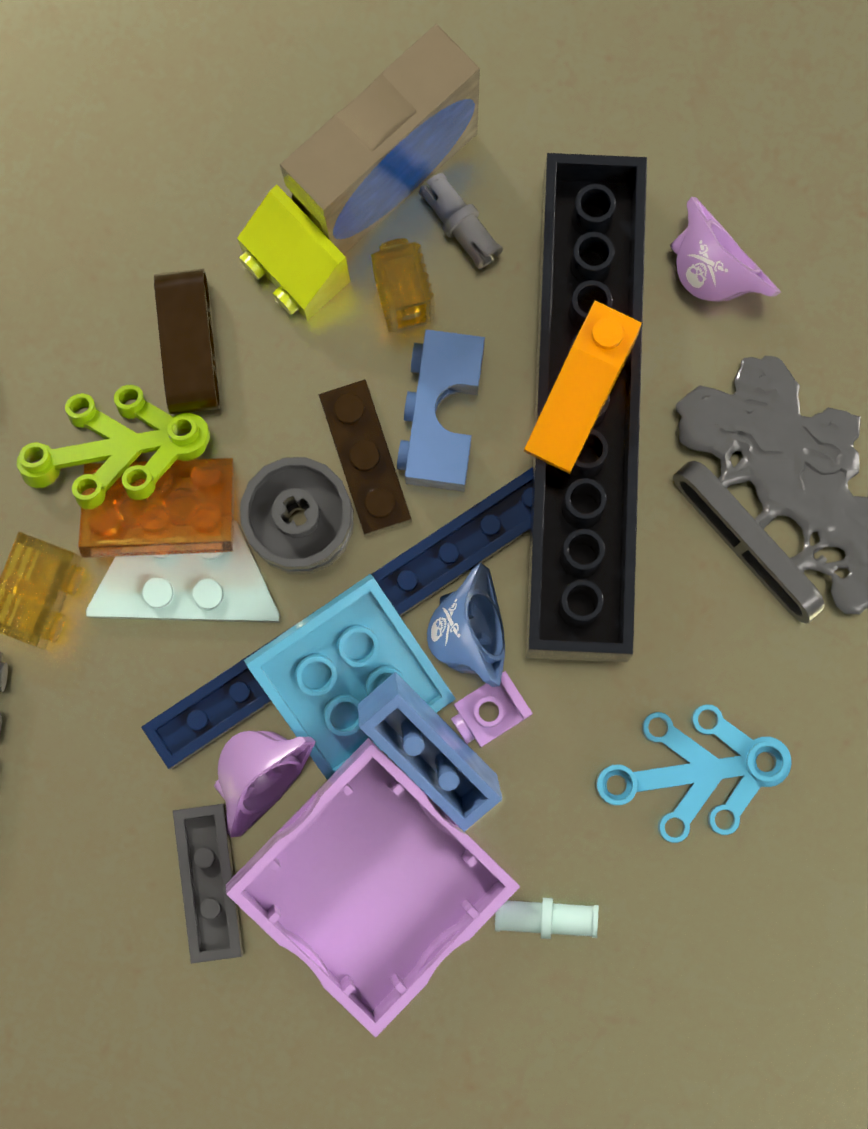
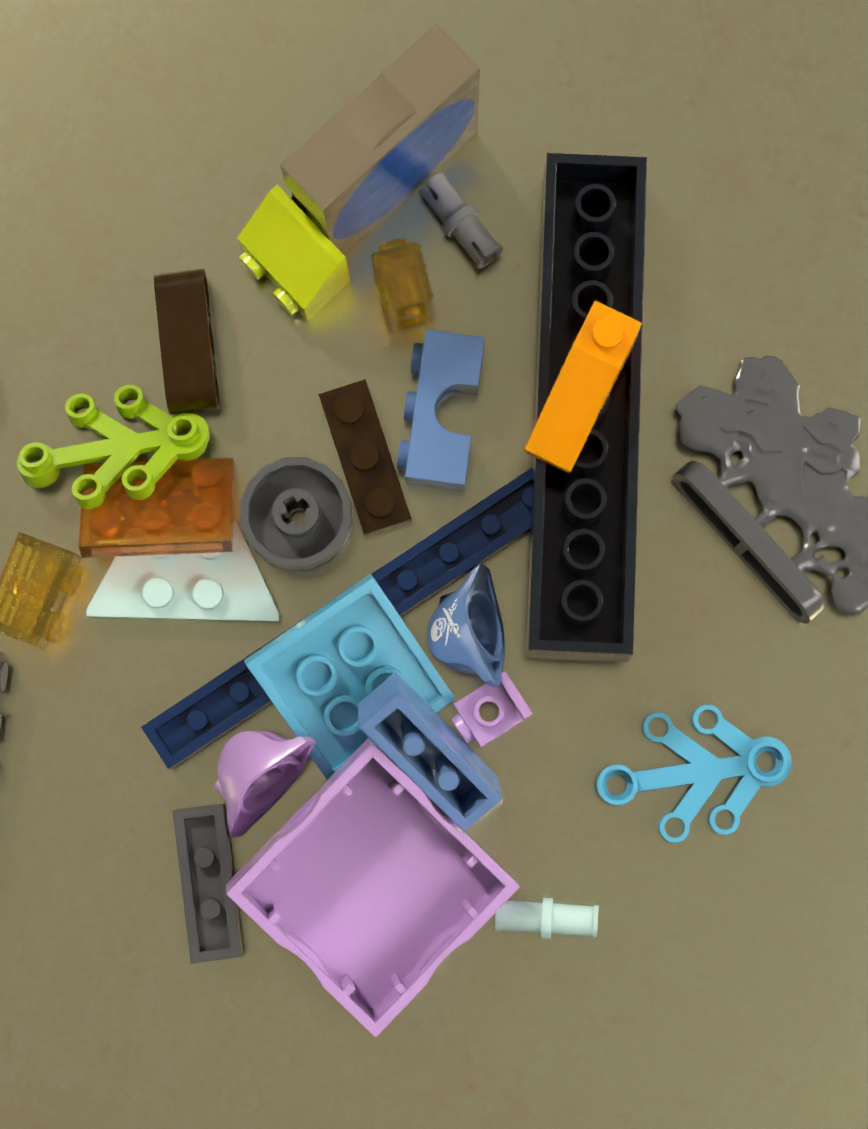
lavender hat [670,197,781,302] -> none

